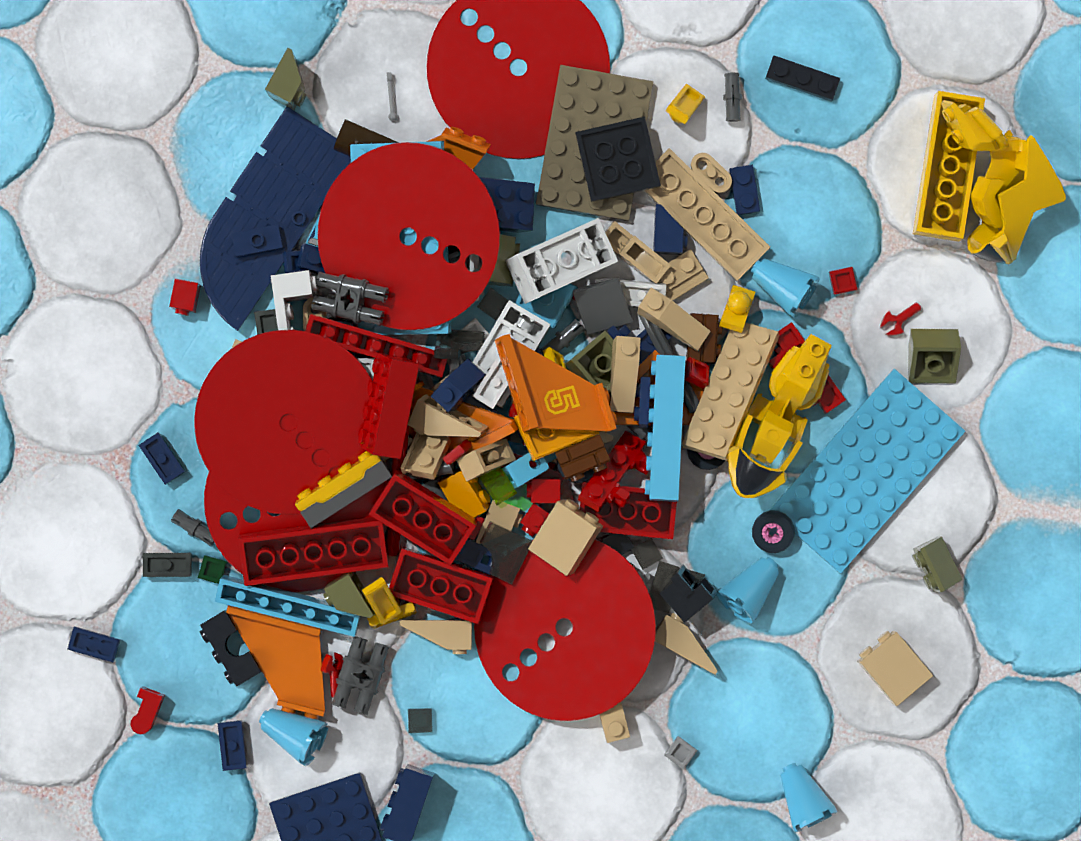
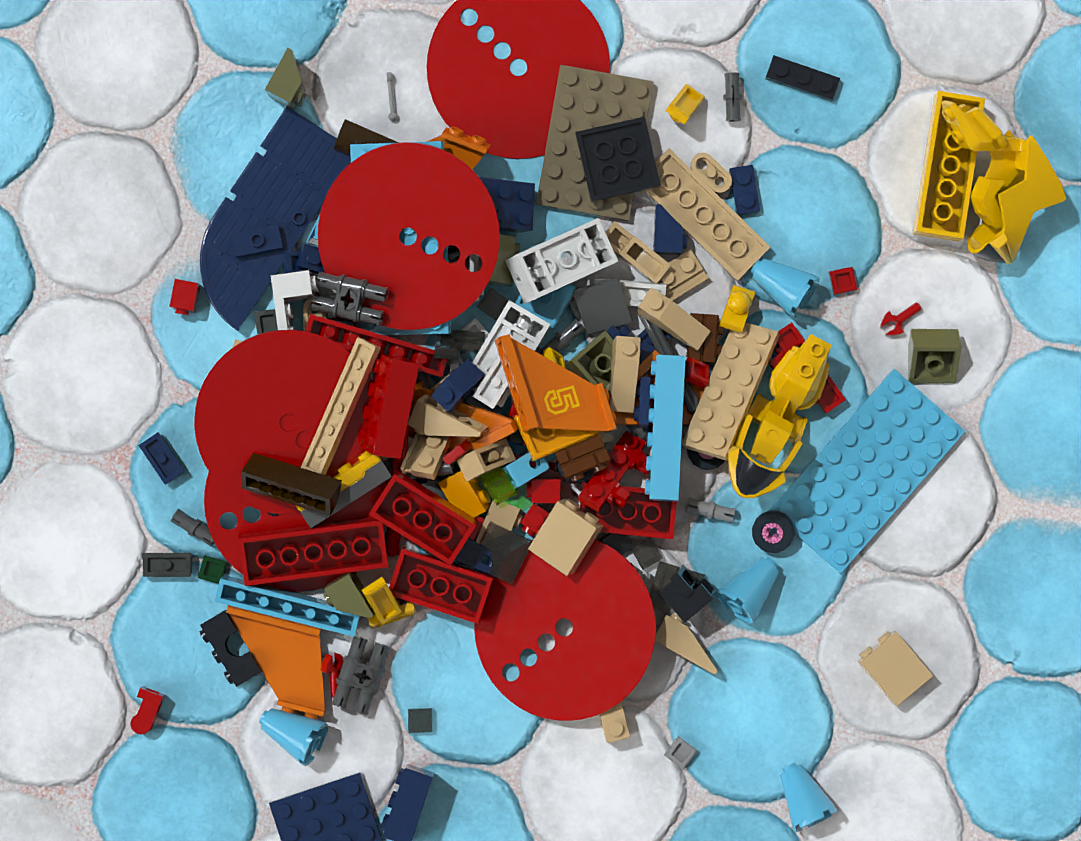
dark blue plate [67,626,121,663] -> none
dark blue plate [217,720,247,771] -> none
tan slope [400,620,472,654] -> none
olive slope [912,536,963,592] -> none
none -> dark brown brick [241,453,342,516]
none -> tan plate [301,337,381,475]
none -> light grey pin [686,497,735,523]

